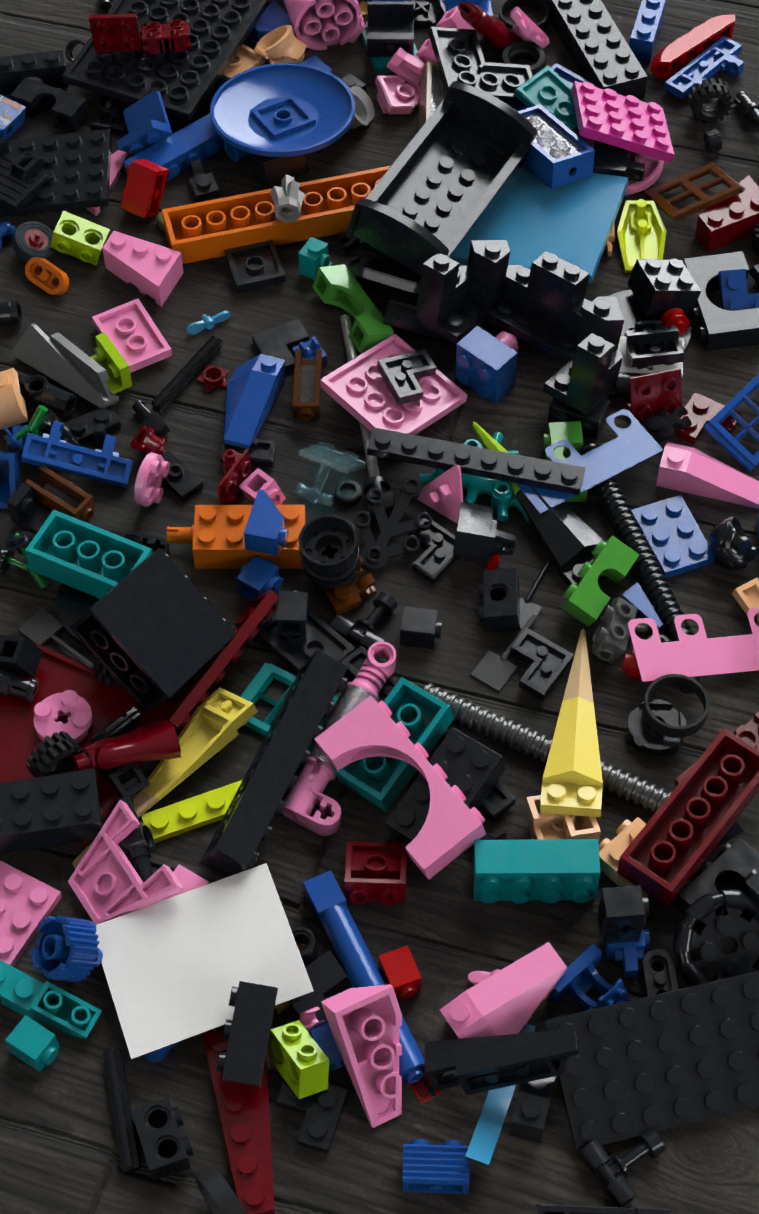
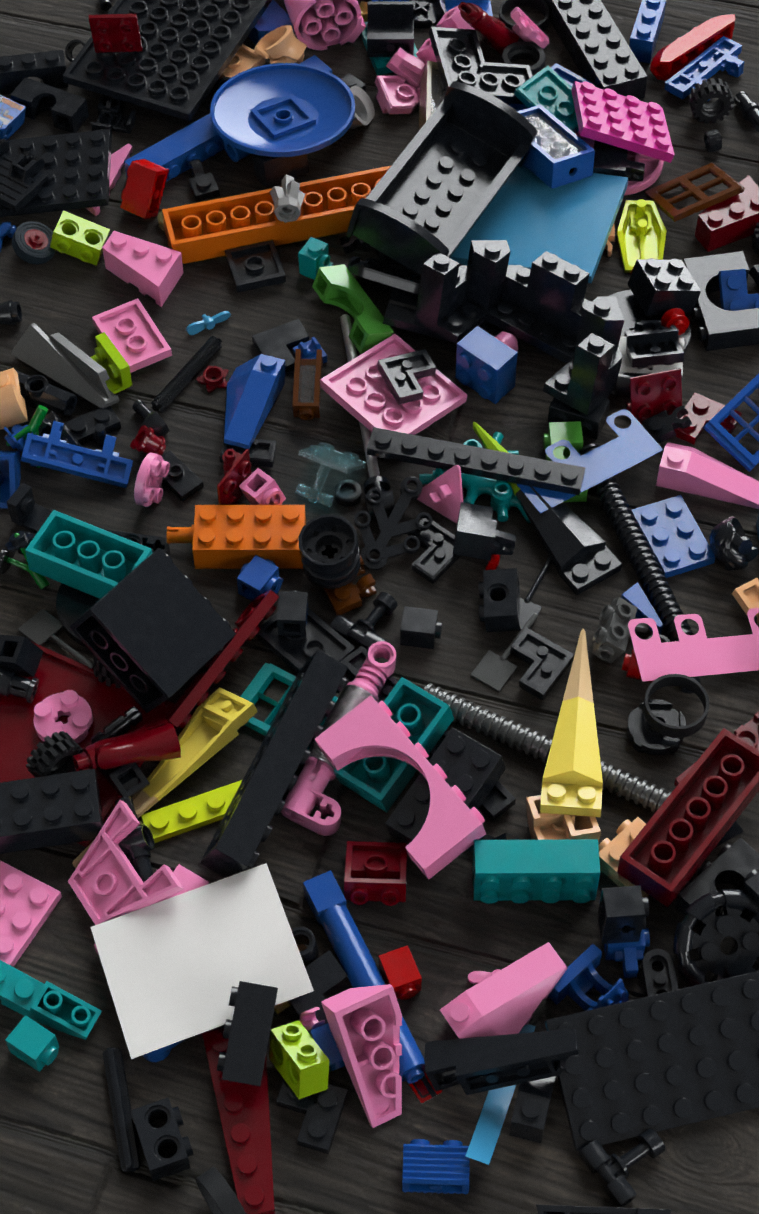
orange plate [25,257,69,295] -> none
reddish brown window [25,465,95,523] -> none
blue brick [30,916,103,982] -> none
blue bracket [116,91,172,155] -> none
dark red hinge [142,20,191,55] -> none
blue slope [244,489,288,556] -> none
bright green arch [561,535,639,627] -> none

